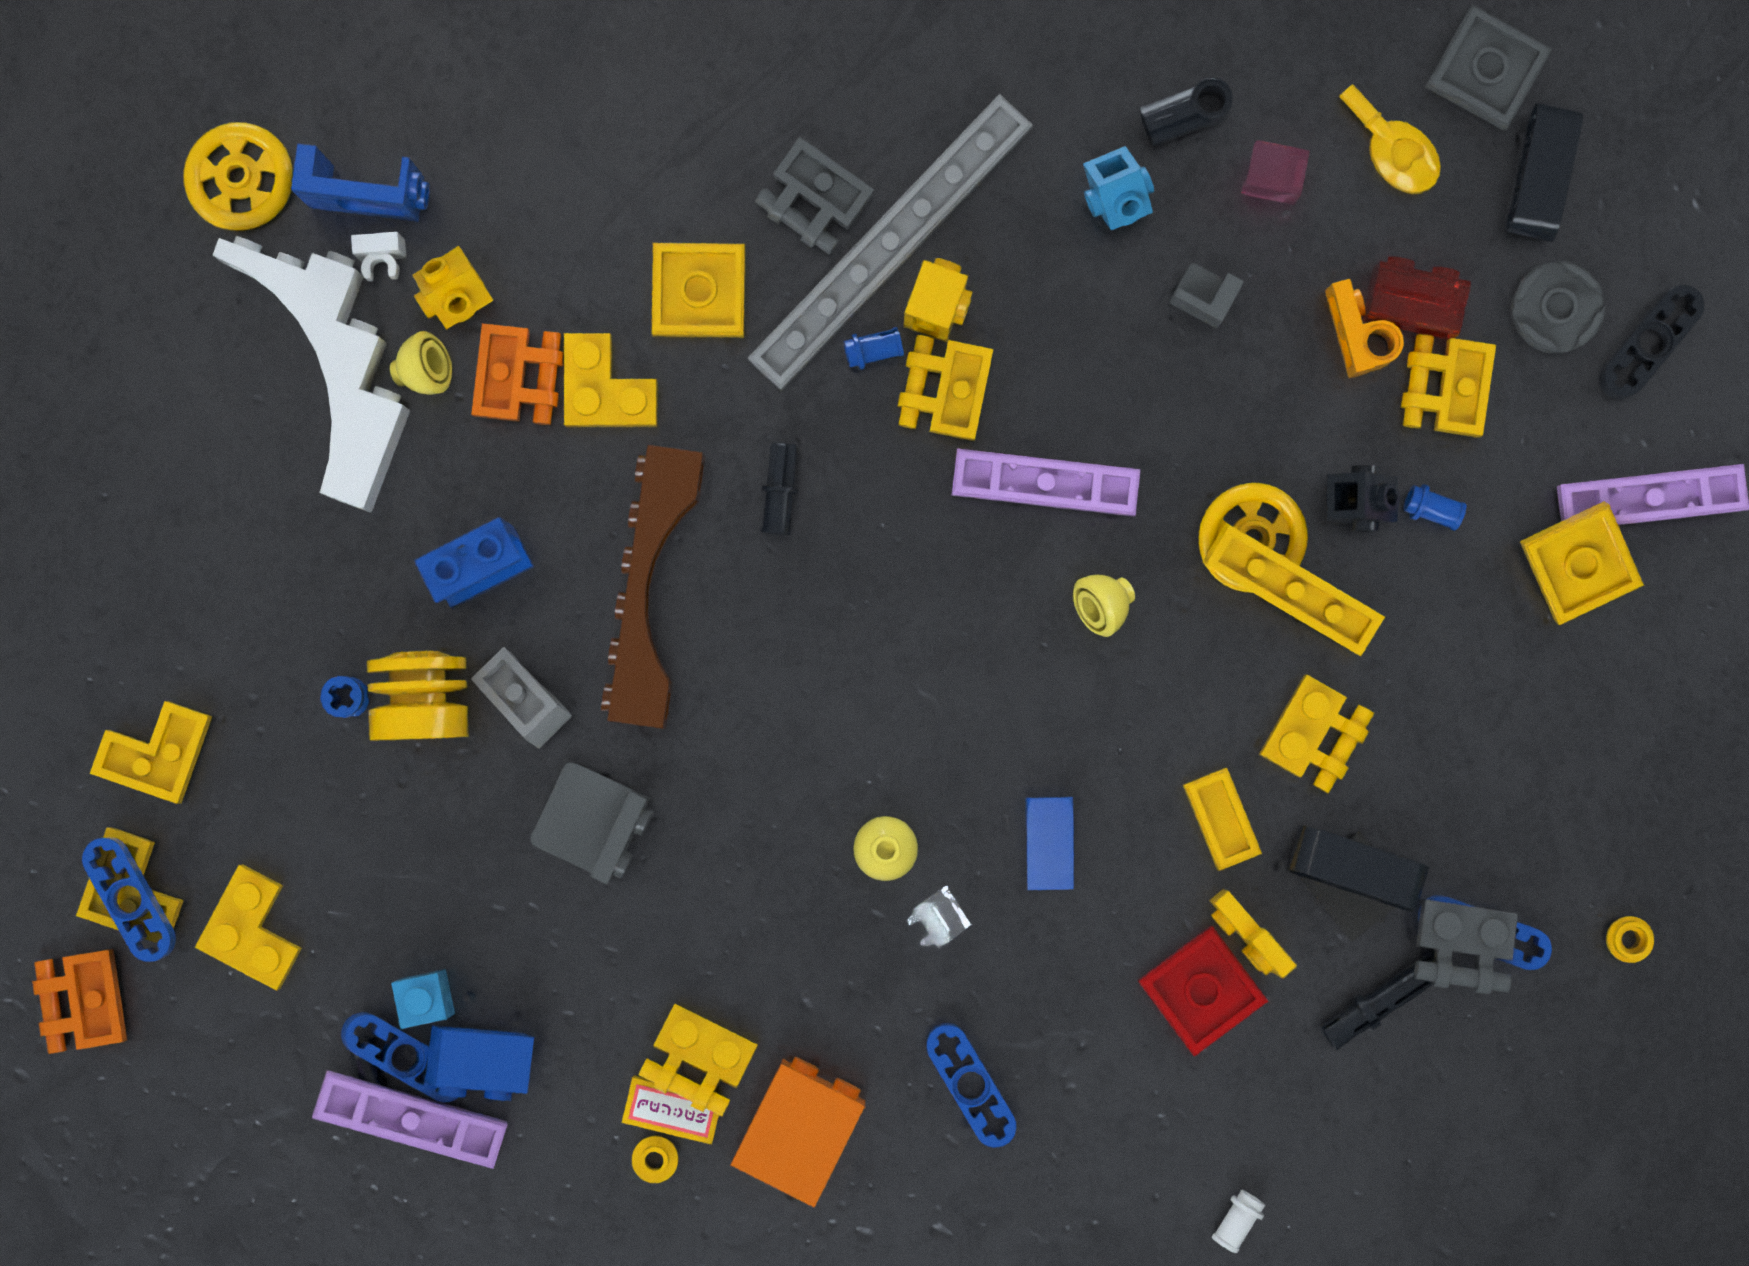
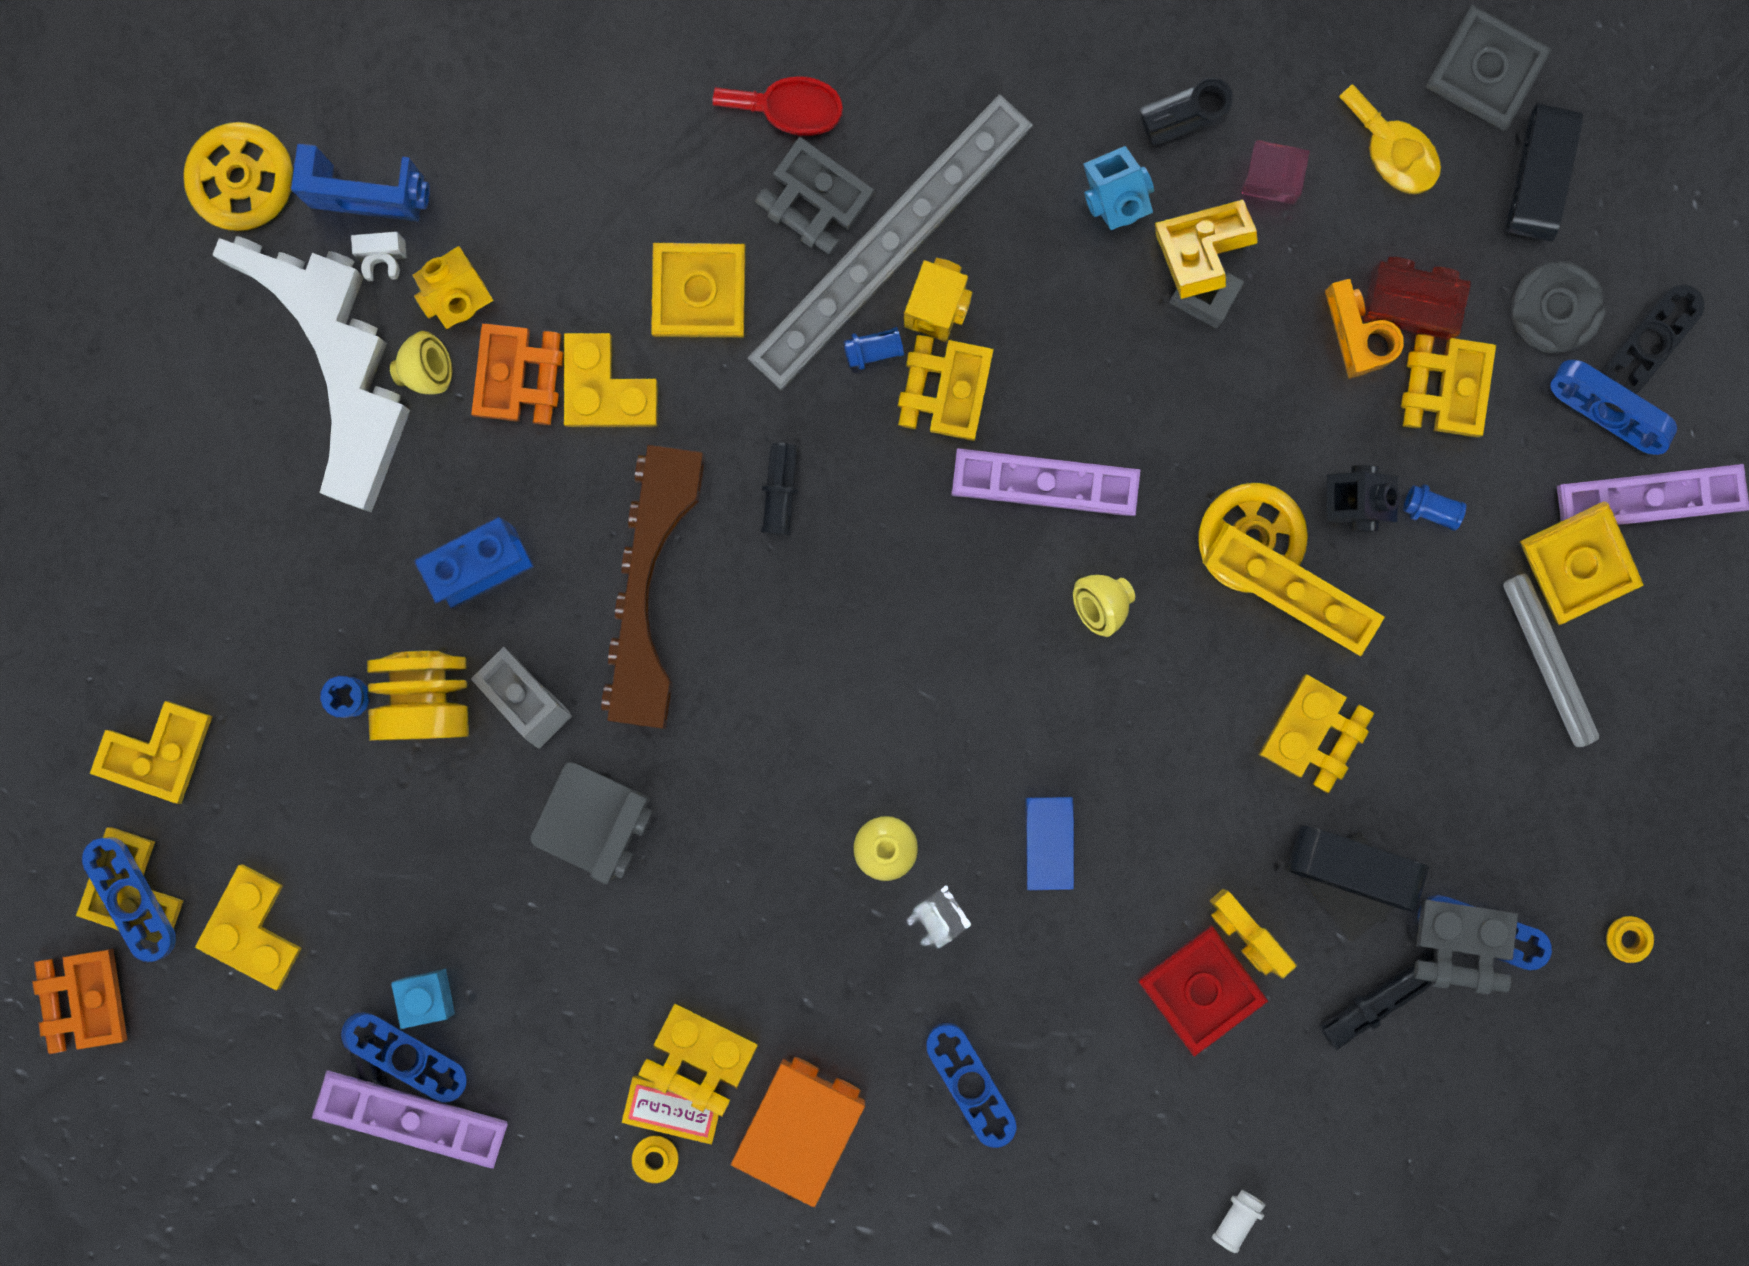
blue brick [425,1025,534,1101] -> none
yellow tile [1183,768,1262,871] -> none
none -> red piece [713,76,842,136]
none -> yellow plate [1155,200,1257,299]
none -> light grey axle [1504,574,1599,747]
none -> blue beam [1551,360,1677,455]

